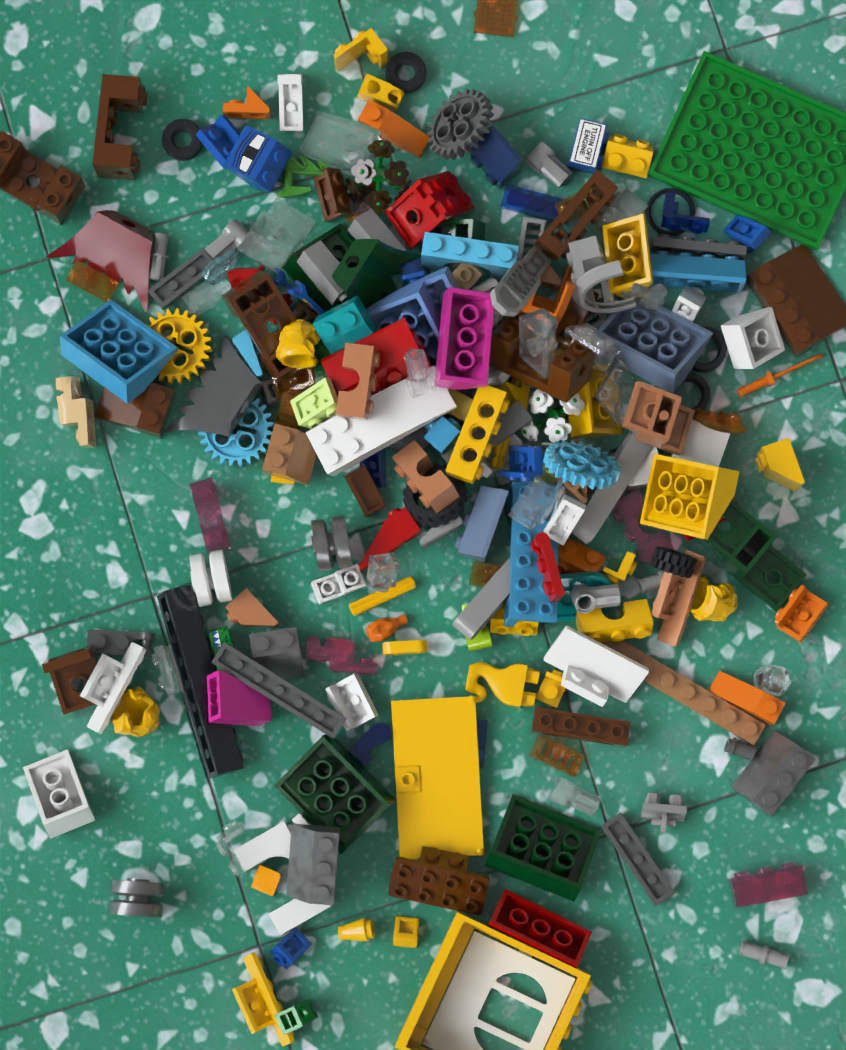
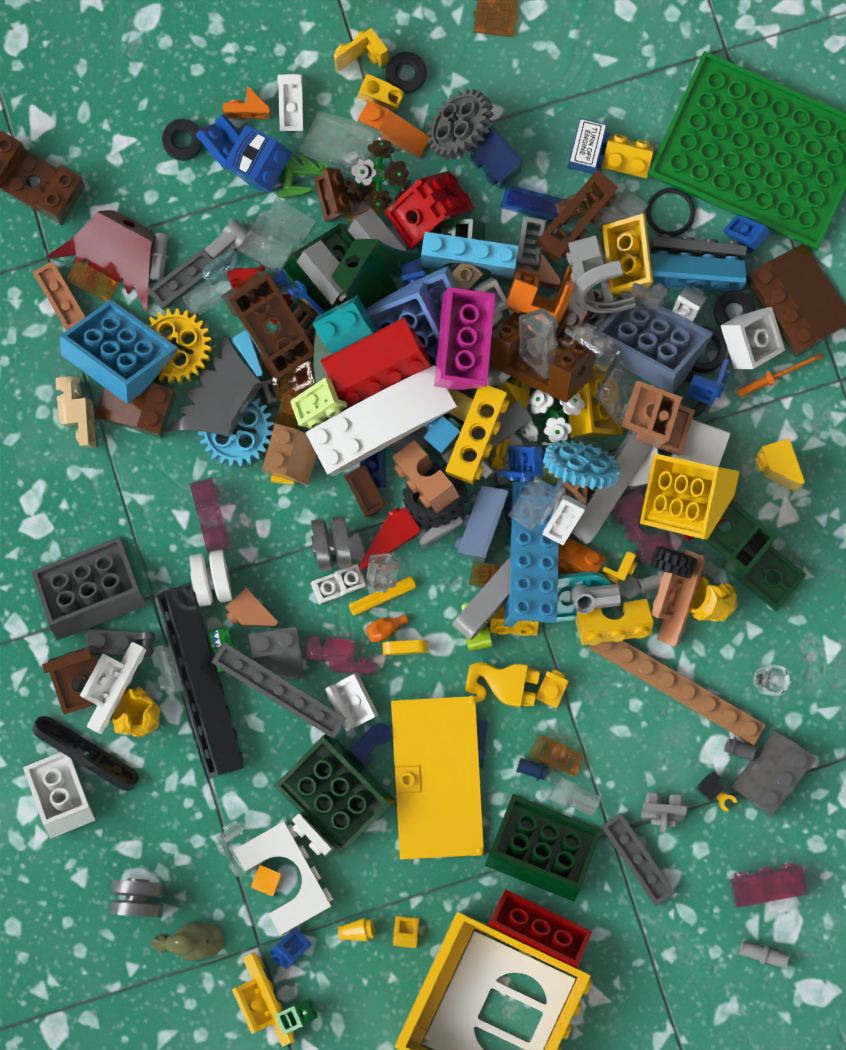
reddish brown plate [92,74,148,180] -> none
dark pink slope [207,670,272,726] -> none
yellow helmet [276,319,321,369] -> none
flat silver slope [286,823,340,905] -> none
nougat arch [336,343,380,420] -> none
reddish brown bracket [388,846,490,915] -> none
clear piece [404,348,436,398] -> none
light grey piece [490,245,552,317] -> none
light grey piece [525,142,572,189] -> none
red plate [530,532,565,603] -> none
reddish brown brick [531,707,631,747] -> none
white bracket [544,626,649,707] -> none
clear blue bracket [661,192,710,234] -> none
clear orange slope [693,408,747,433] -> none
orange slope [708,671,785,726] -> none
orange bracket [775,584,829,643] -> none
none -> nougat plate [32,260,85,331]
none -> dark grey slope [32,537,146,641]
none -> black piece [32,716,139,791]
none -> olive piece [151,922,224,962]
none -> dark blue pin [516,758,548,781]
none -> blue bracket [686,358,730,406]
none -> black piece [694,771,737,812]
none -> black tyre [713,290,756,328]

